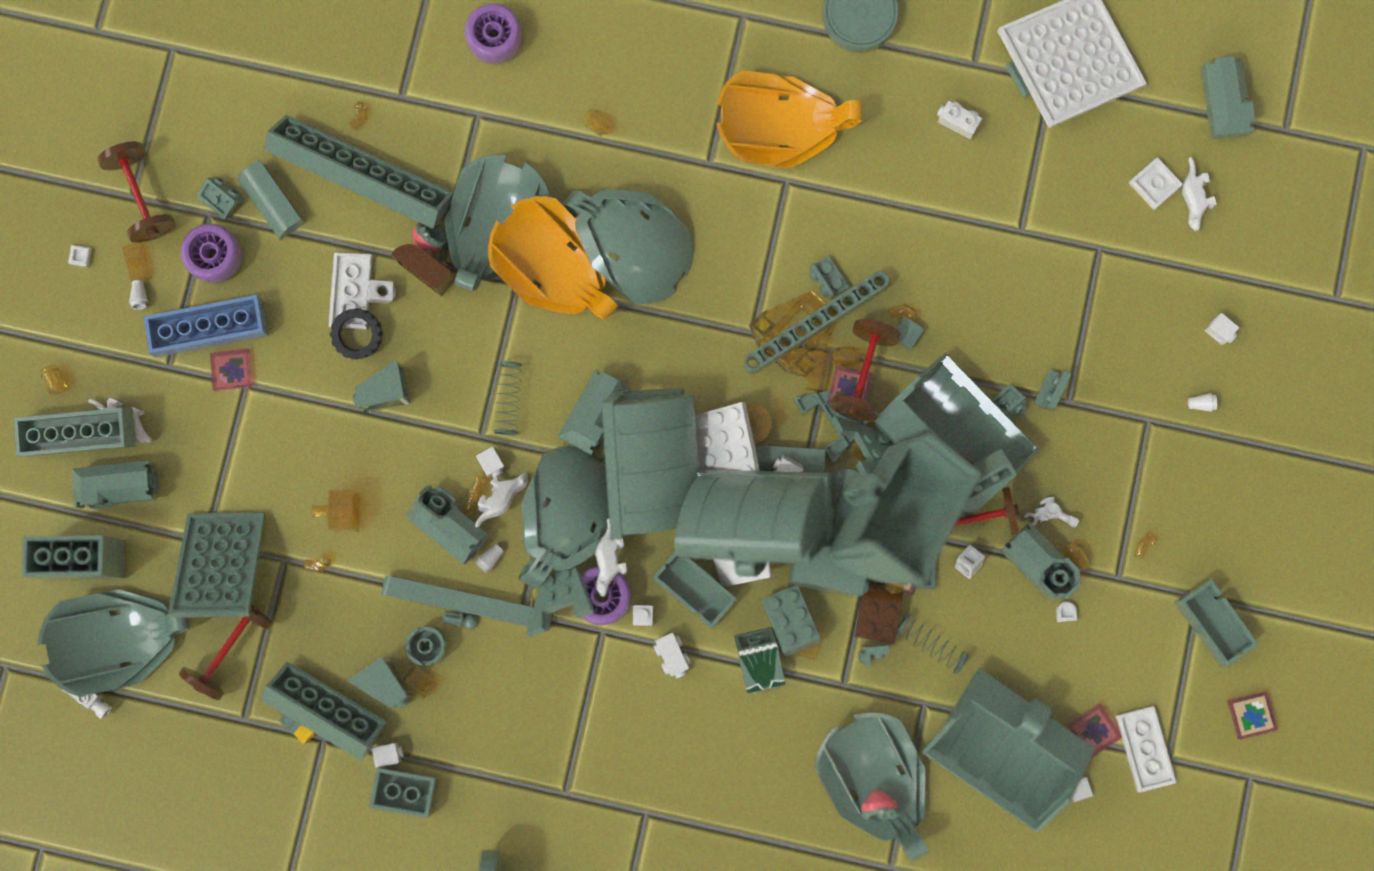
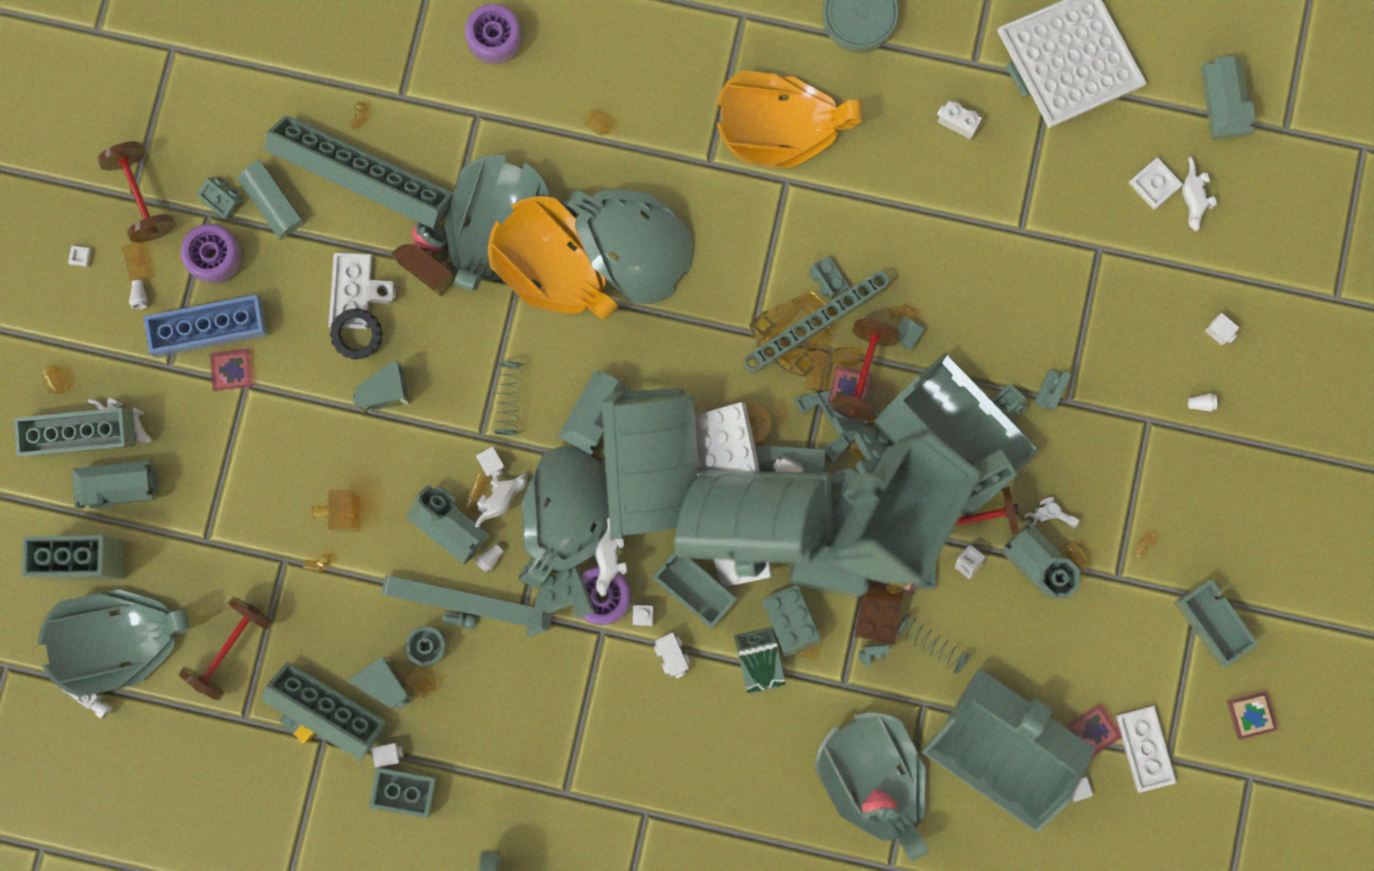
sand green plate [168,513,266,617] -> none
white tile [1056,602,1078,622] -> none

